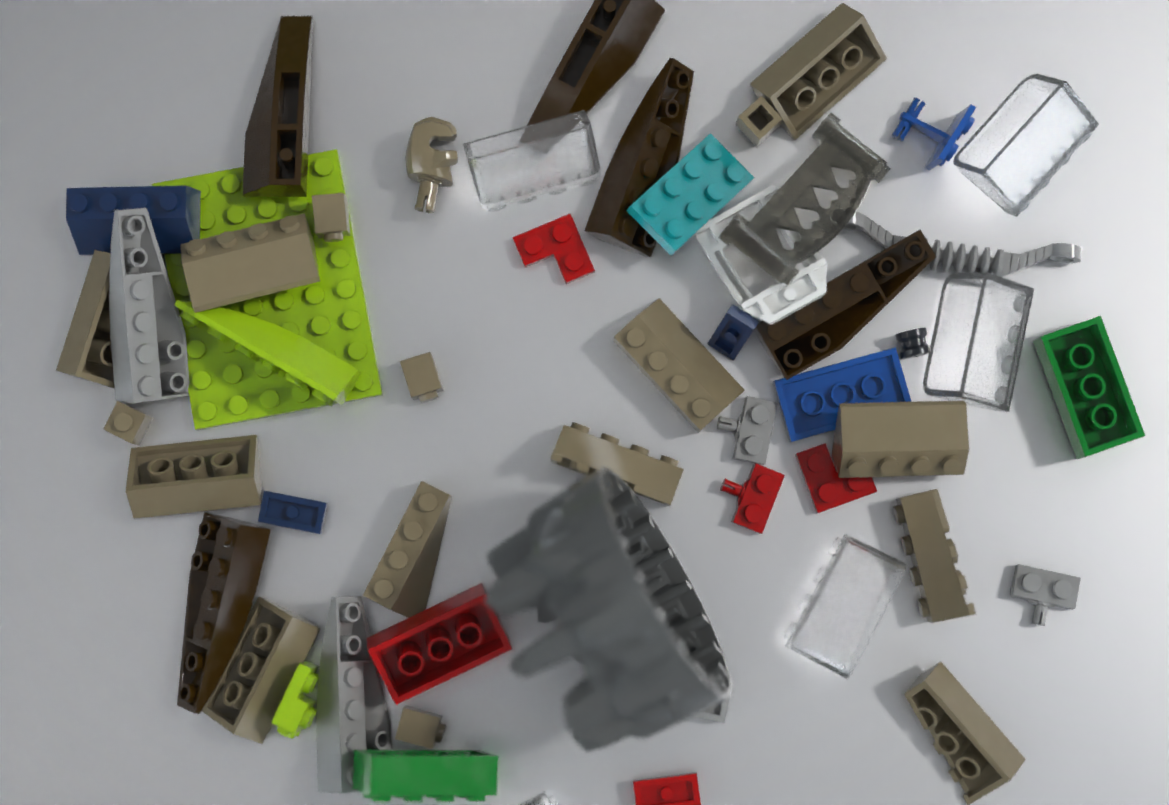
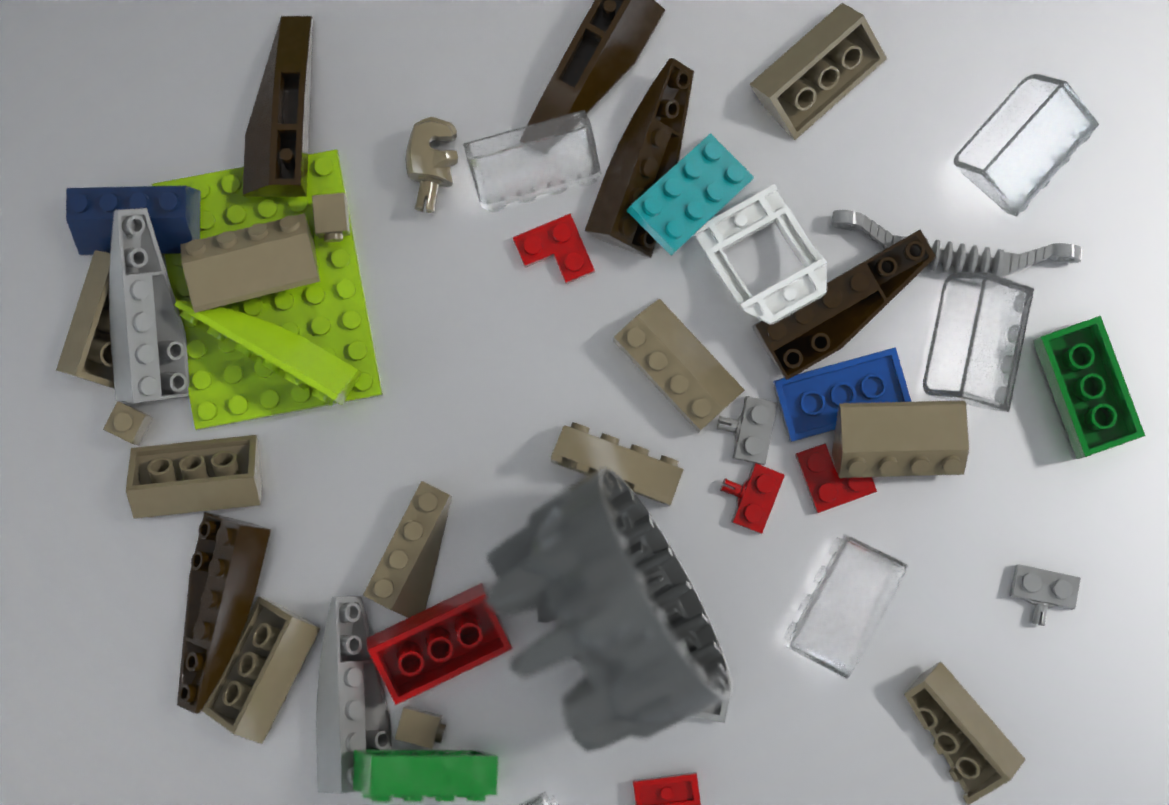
dark blue plate [258,491,328,534] -> none
lime plate [271,661,319,739] -> none
dark tan brick [400,352,444,403] -> none
dark blue plate [707,304,759,361] -> none
clear smoke piece [719,112,891,286] -> none
dark tan brick [735,96,783,147] -> none
blue plate [892,98,976,171] -> none
dark tan wedge [893,489,976,623] -> none
black wheel [895,327,932,359] -> none

